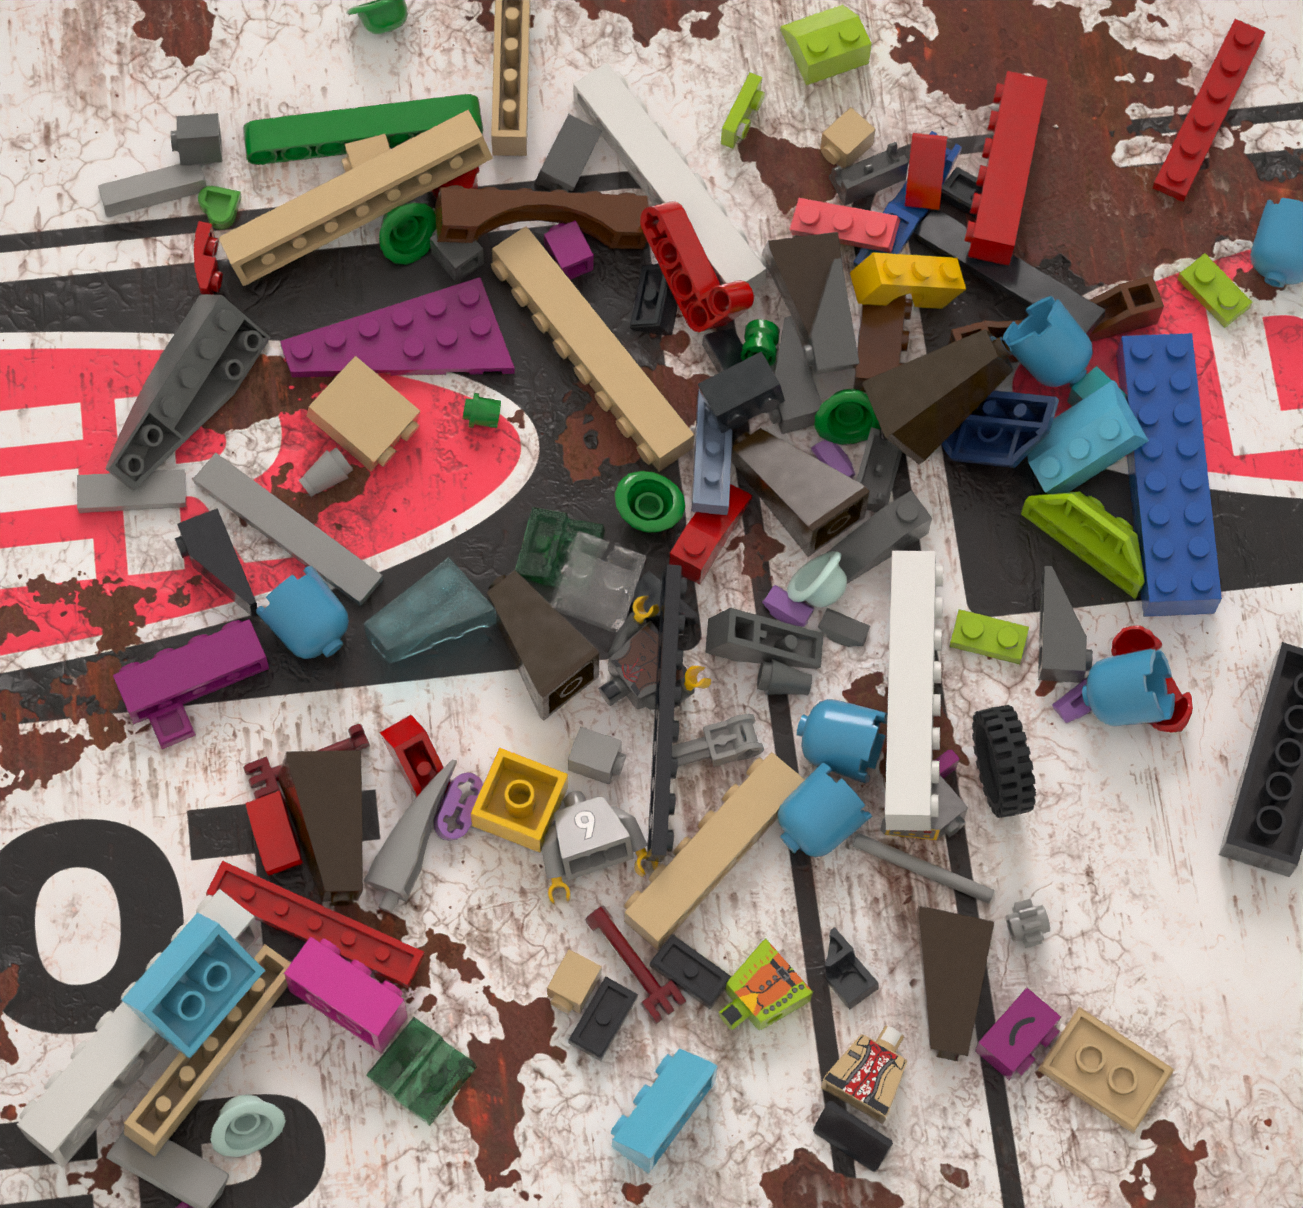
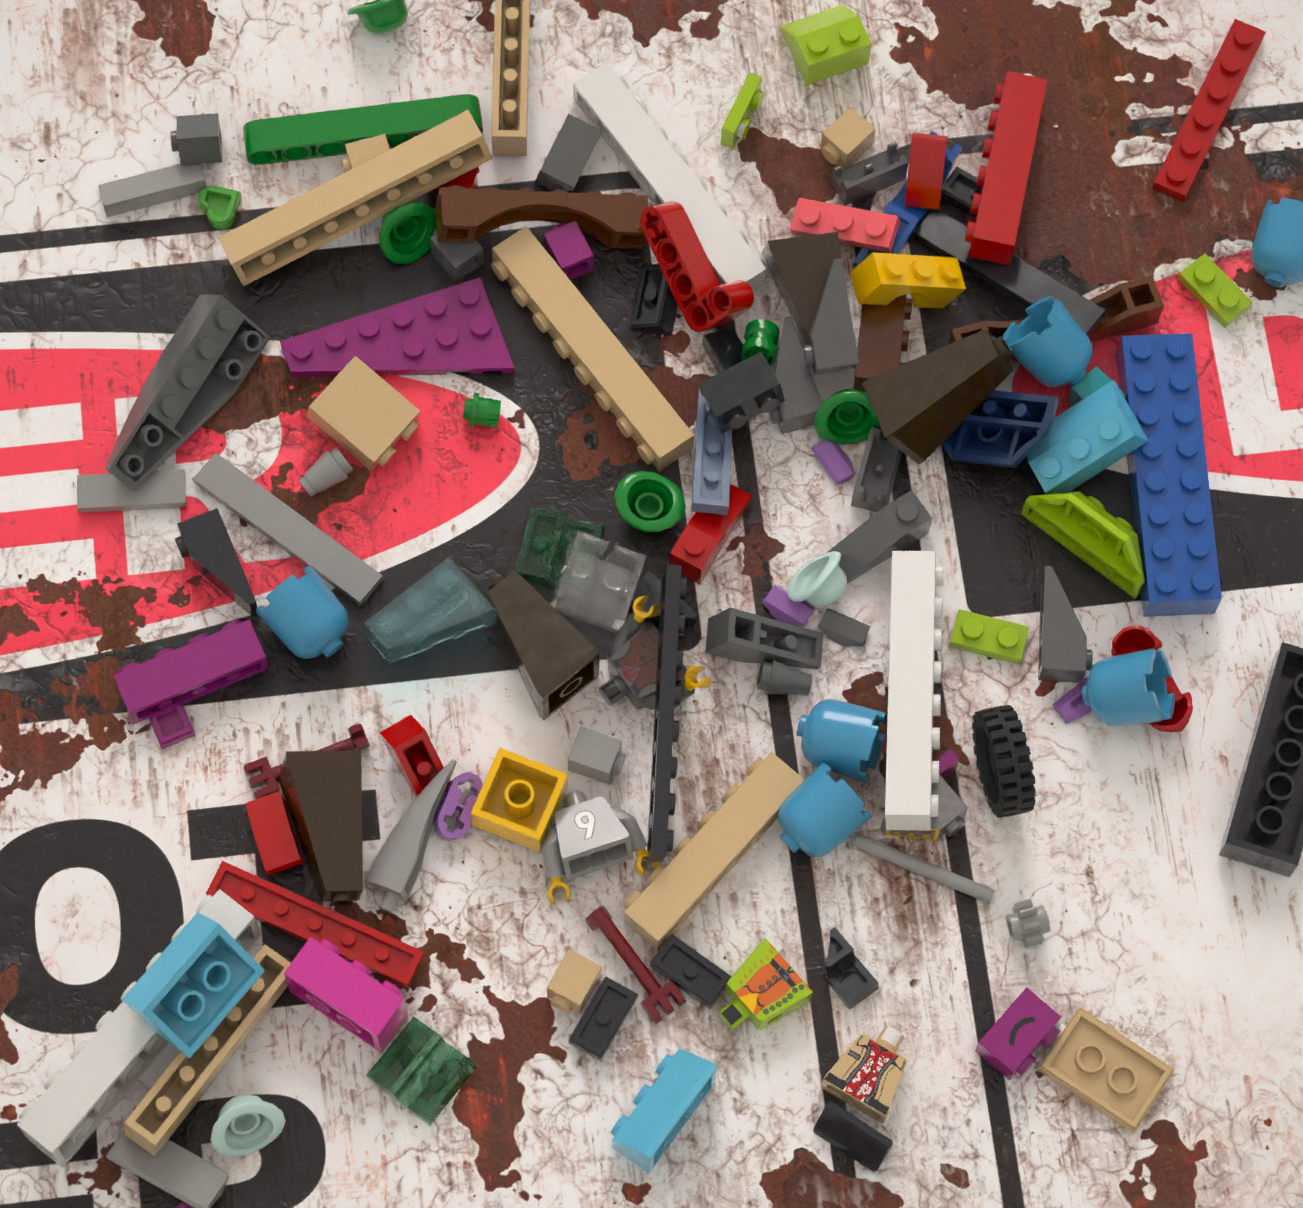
red slope [194,221,223,295] -> none
light grey connector [672,714,764,767] -> none
slope [731,428,870,557] -> none
dark brown slope [916,905,995,1061] -> none

